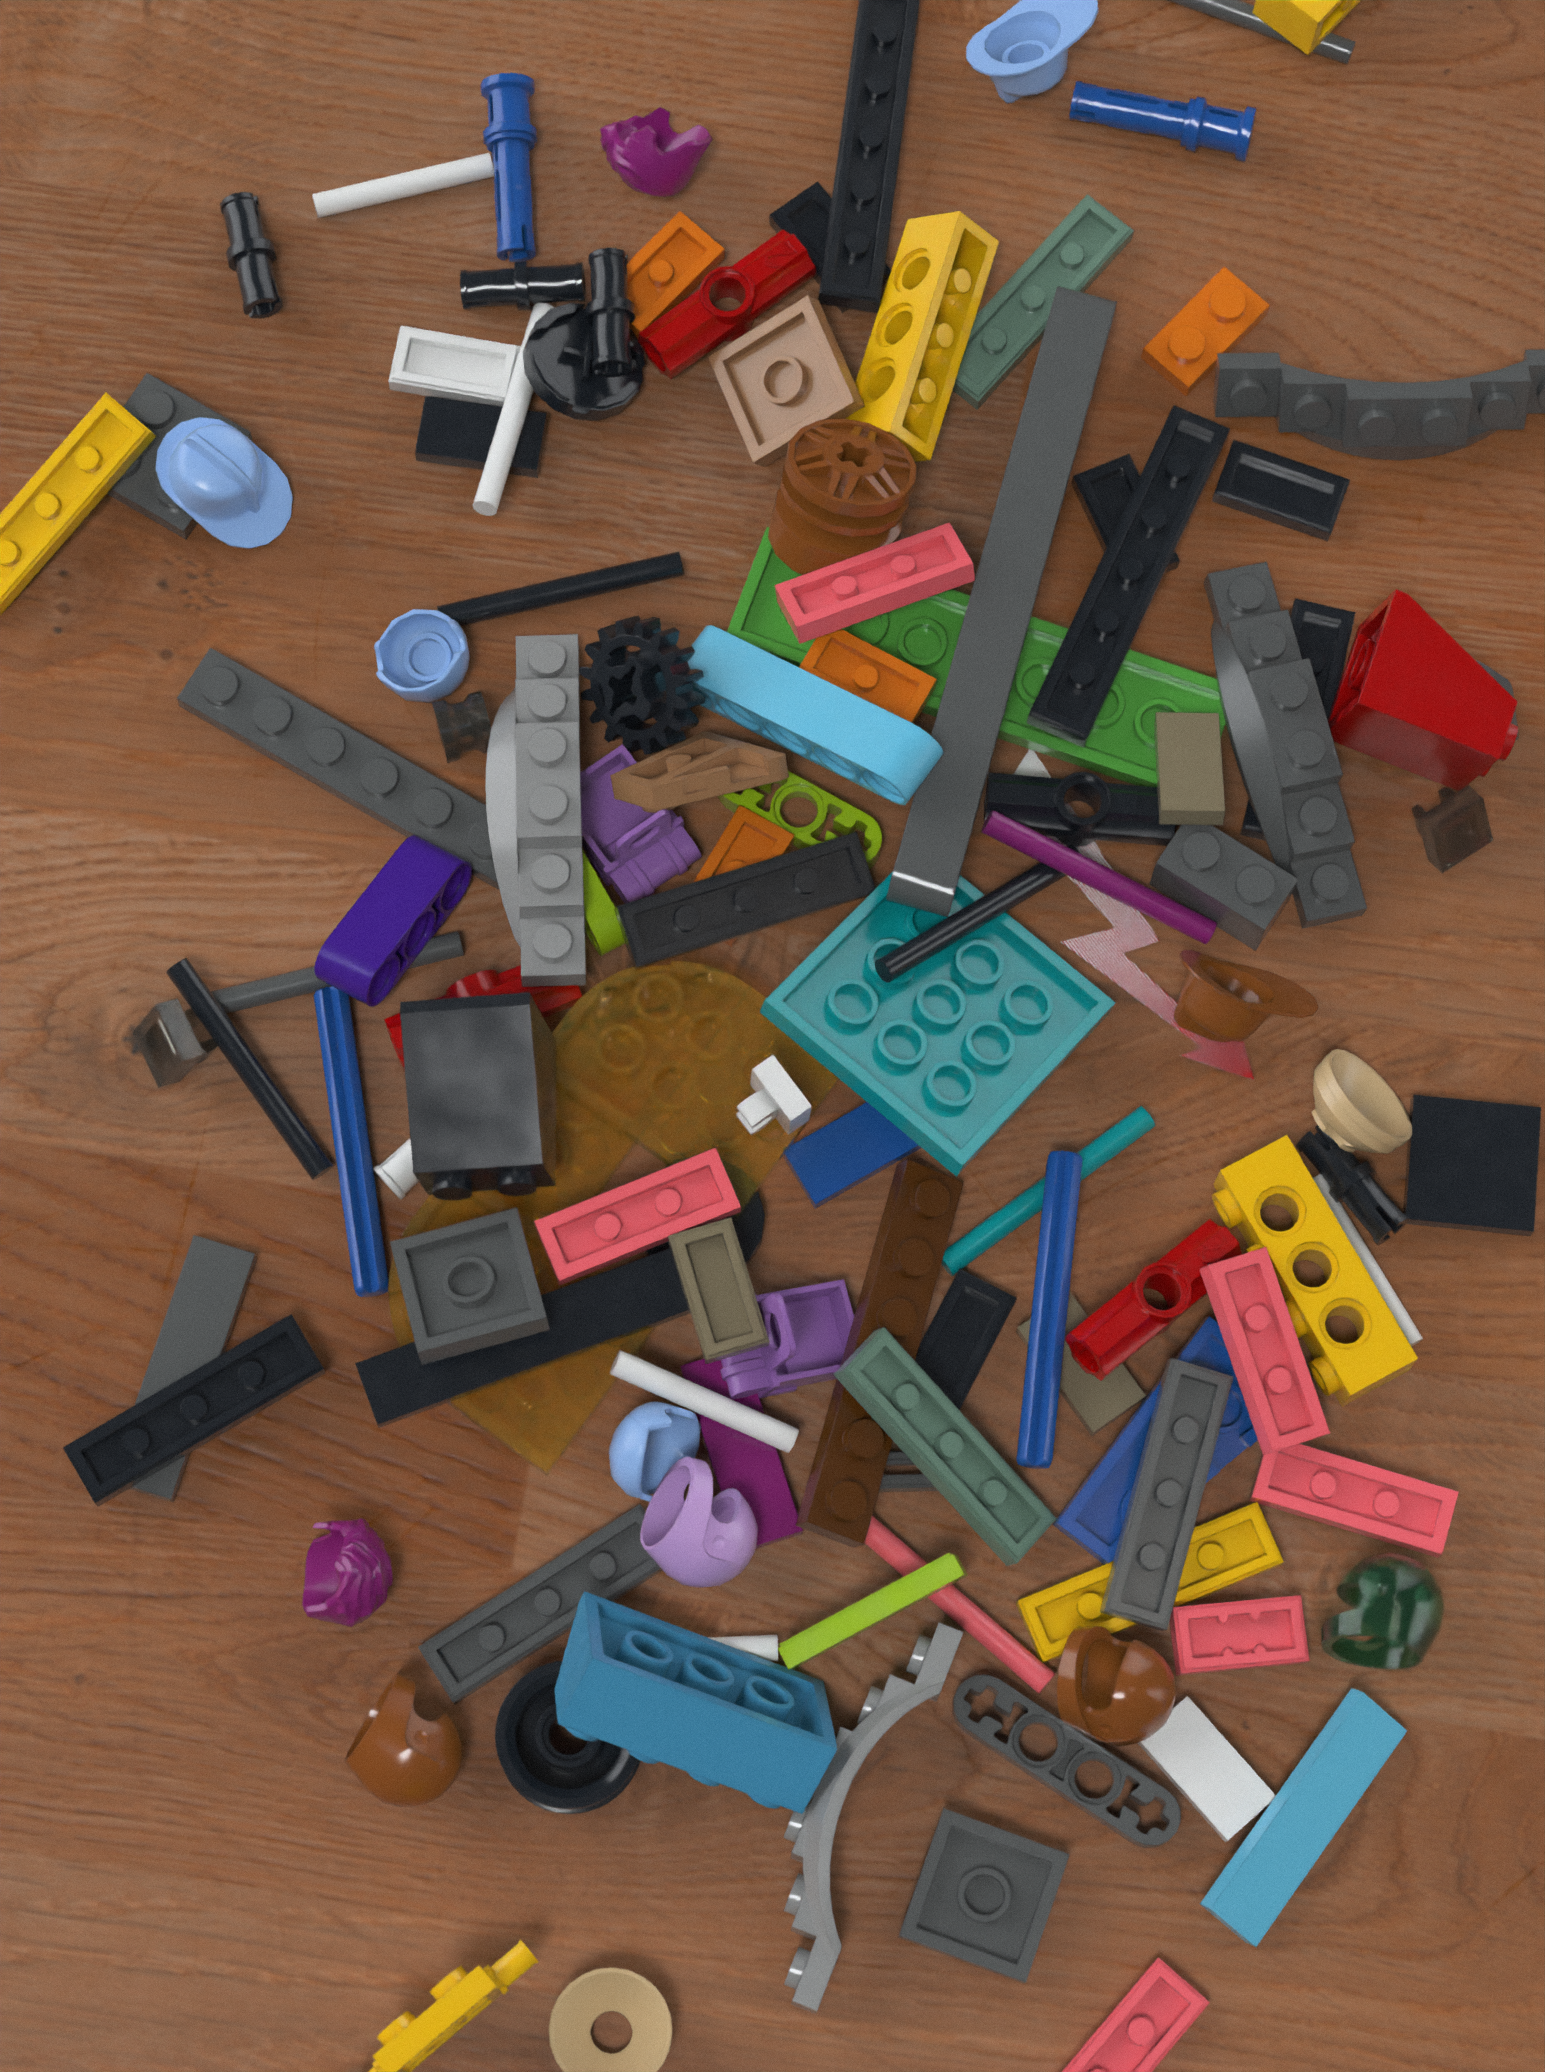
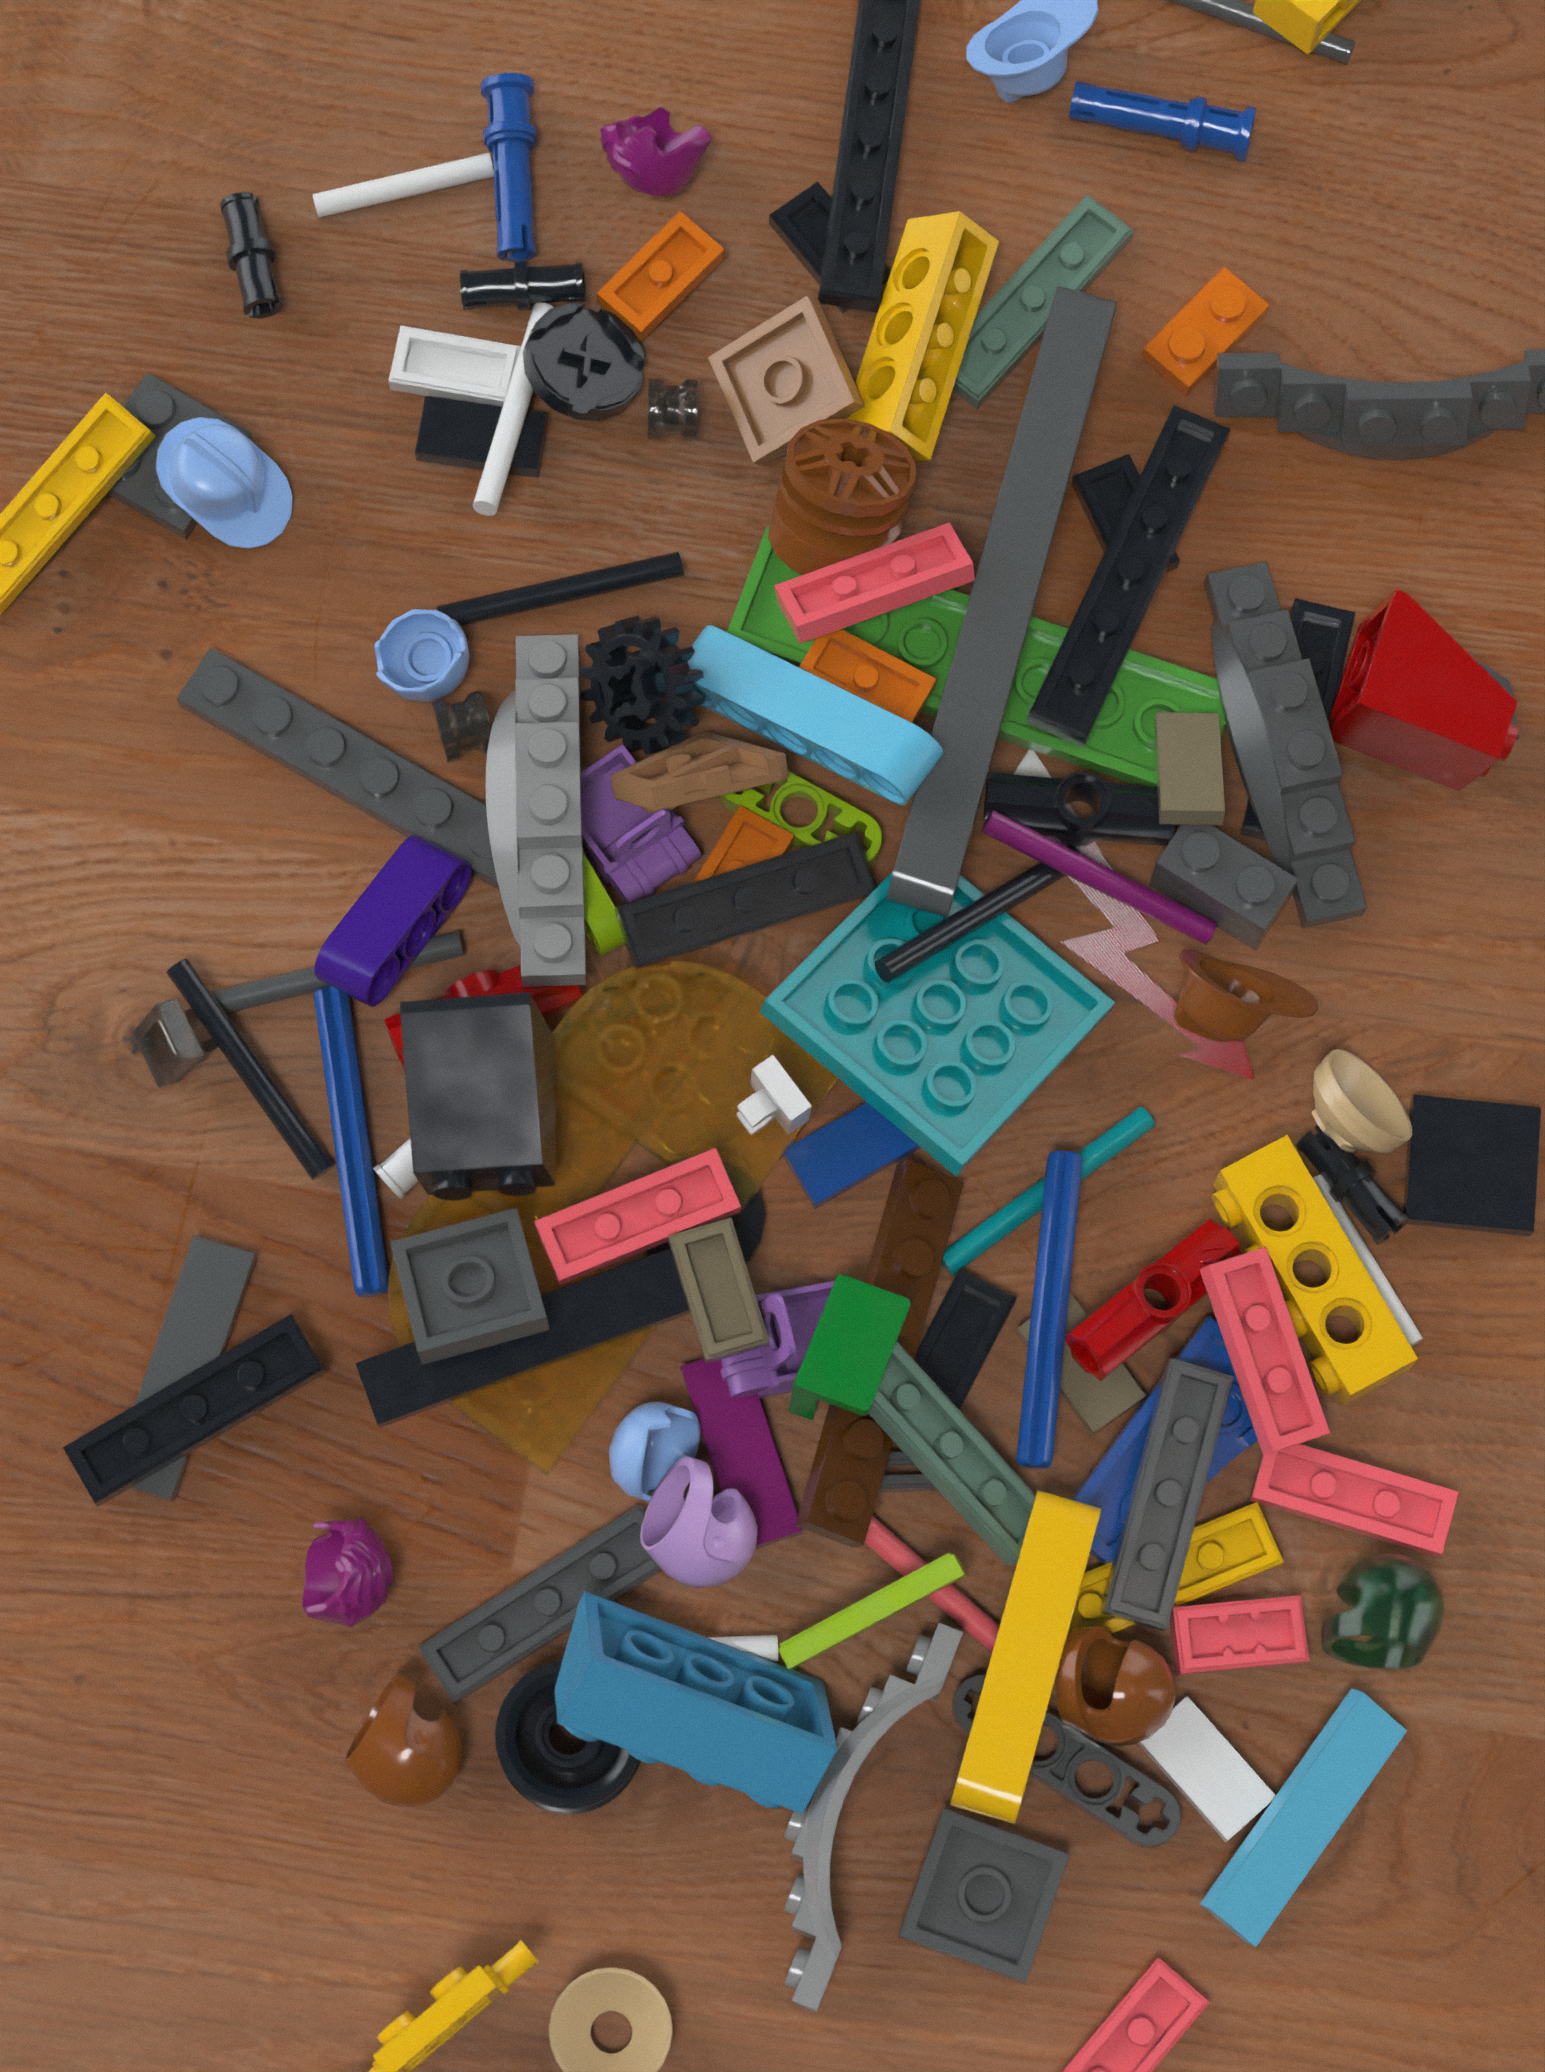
black pin [586,248,635,378] -> none
white bar [610,1350,799,1453] -> none
red piece [638,229,816,380] -> none
black tile [1212,440,1350,541] -> none
clear smoke tile [1412,785,1493,874] -> none
none -> clear smoke wheel [648,379,699,441]
none -> green panel [788,1273,911,1421]
none -> yellow beam [950,1490,1101,1824]

